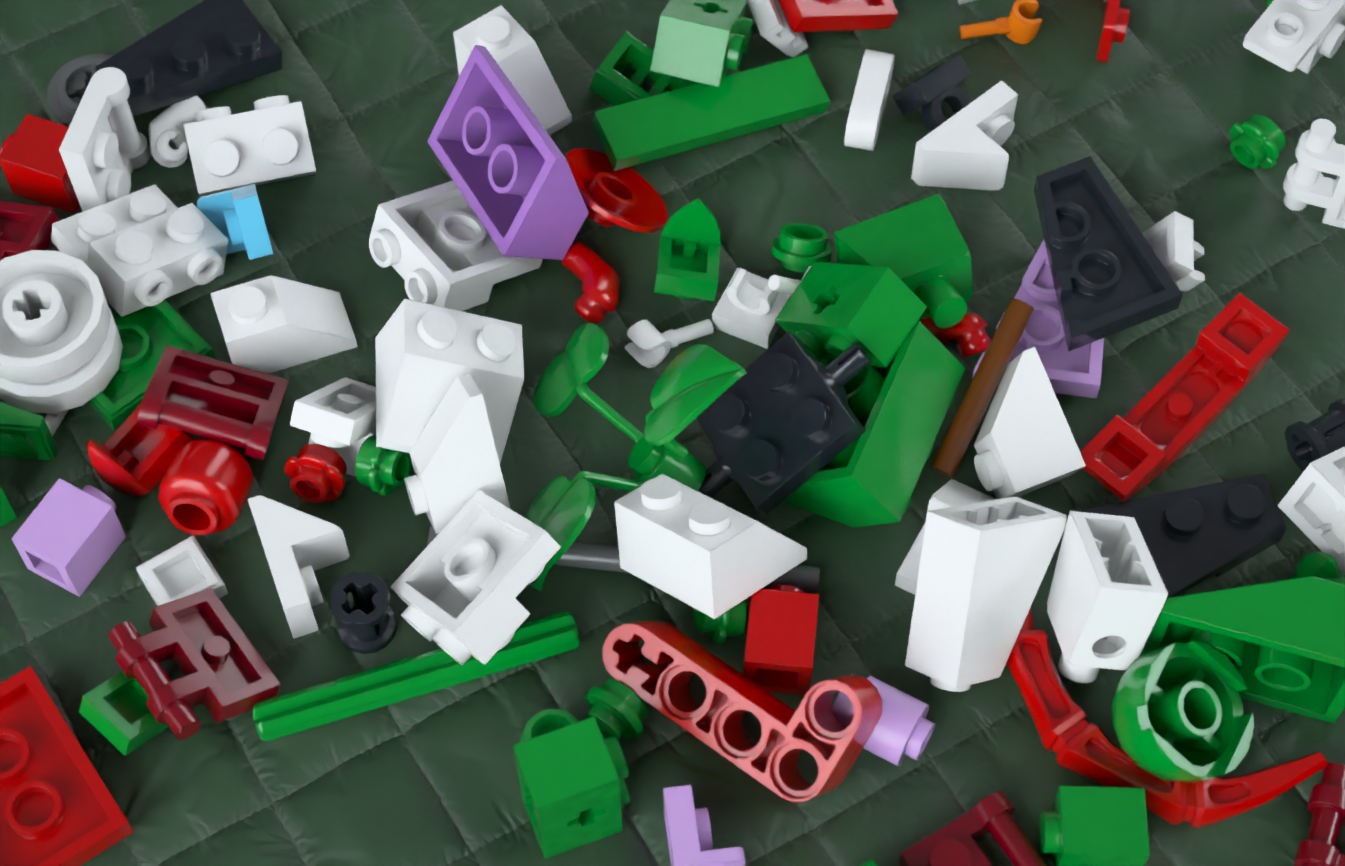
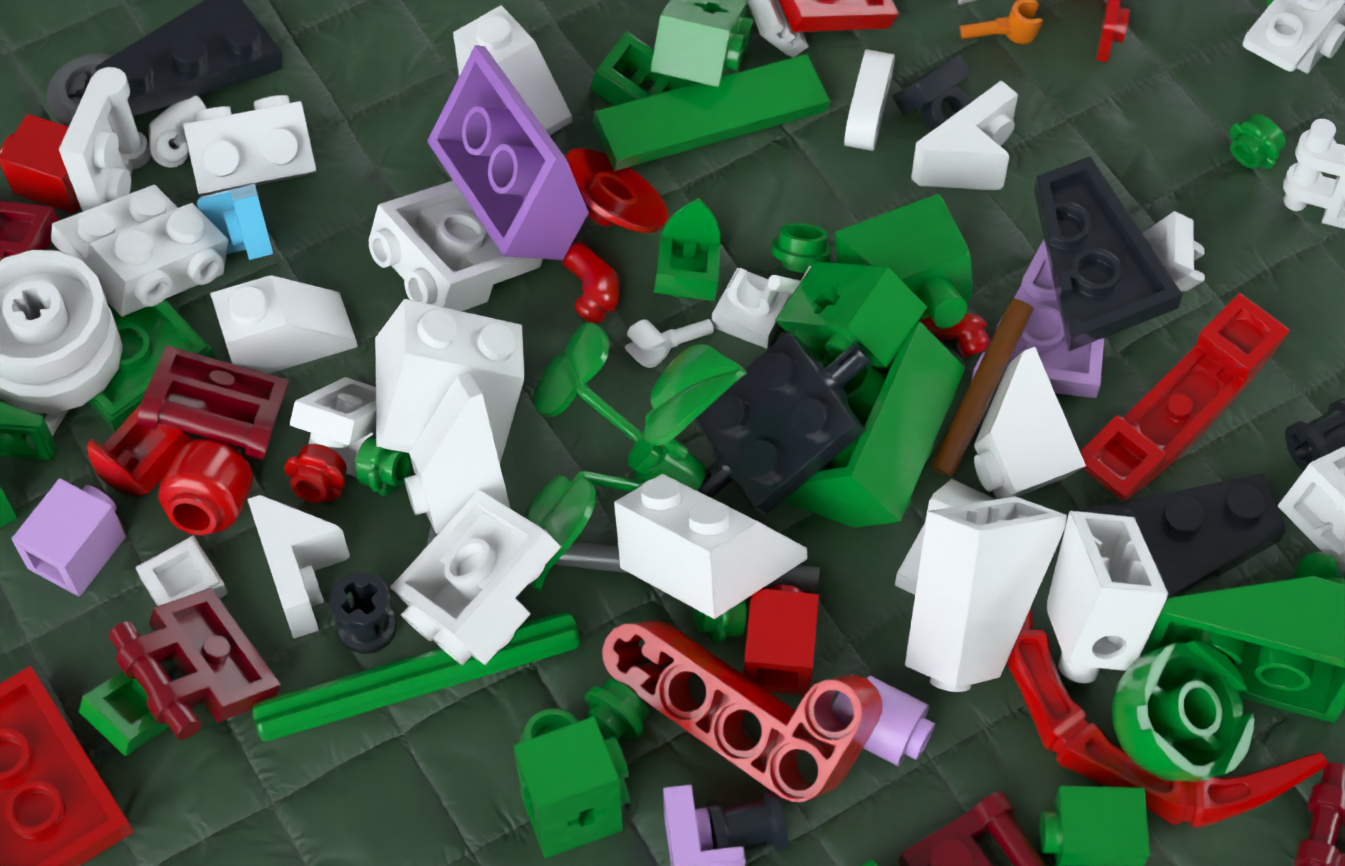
none -> black bush [706,789,789,852]

